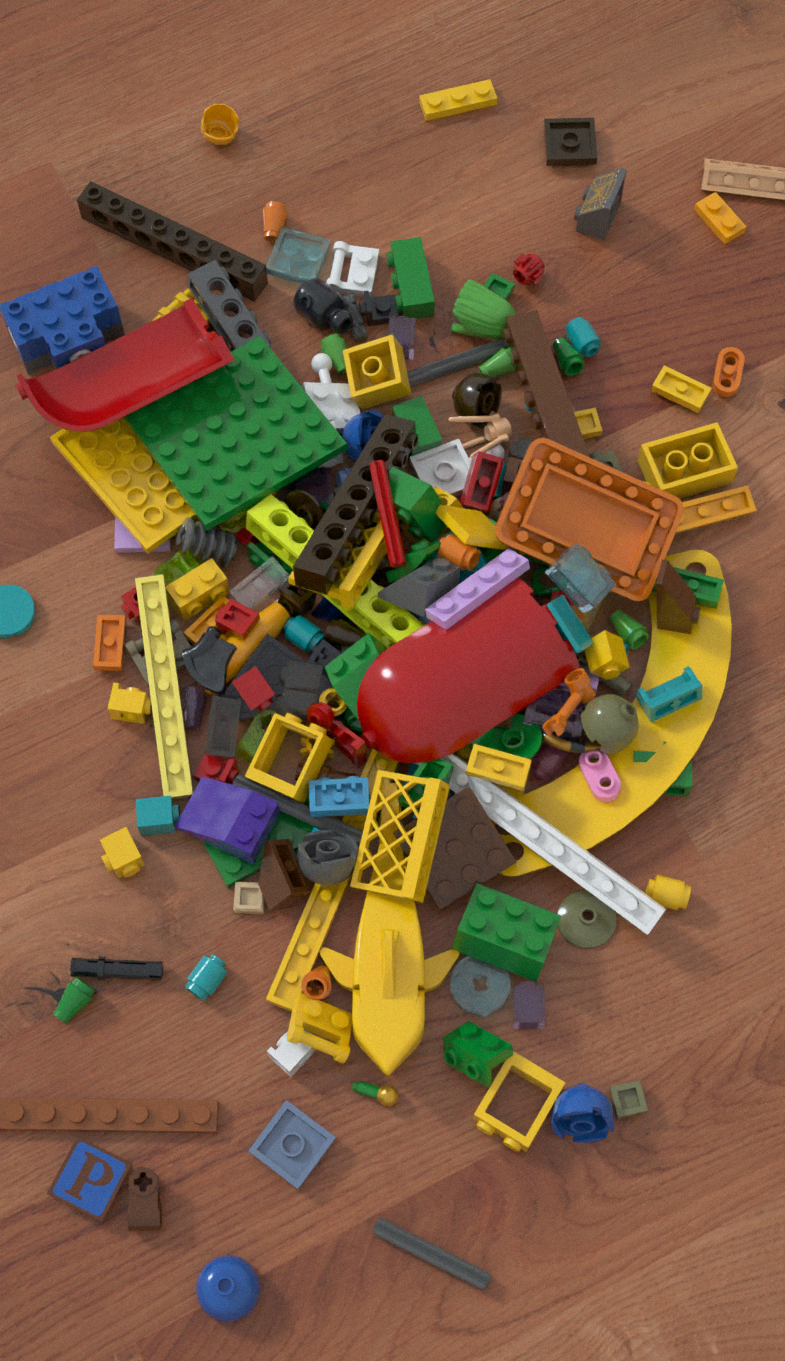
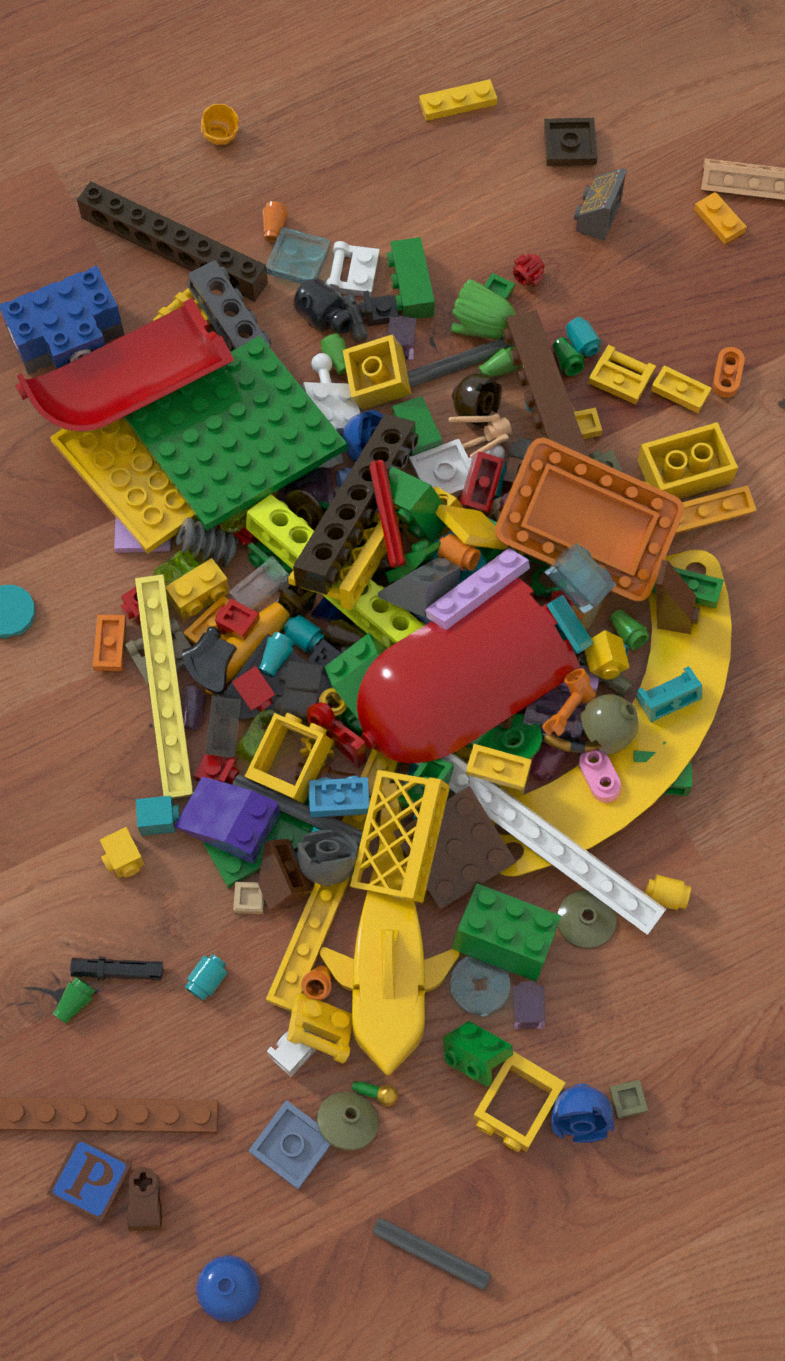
yellow brick [107,682,152,724] -> none
none -> teal cone [259,632,295,677]
none -> olive dish [317,1092,379,1151]
none -> yellow plate [588,345,657,405]

